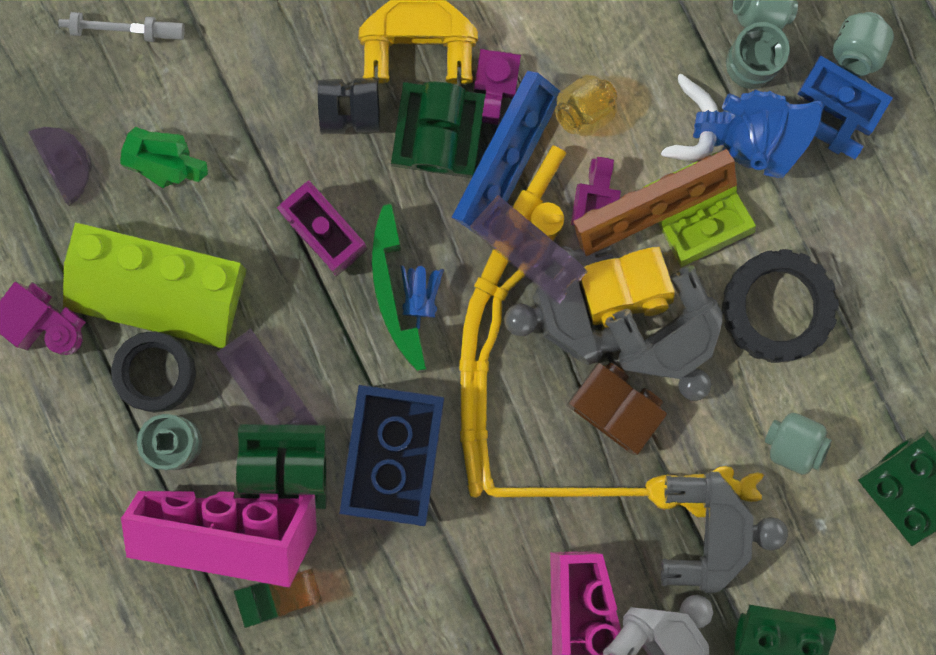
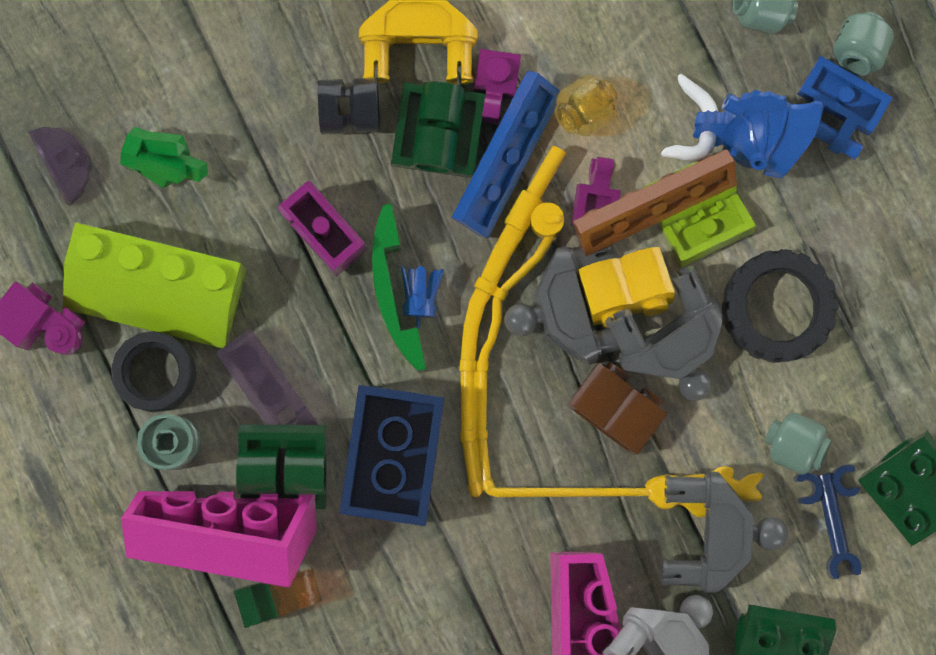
light grey piece [59,12,185,42] -> none
clear purple plate [470,195,587,304] -> none
sand green wheel [726,22,790,89] -> none
none -> dark blue bar [793,465,862,579]

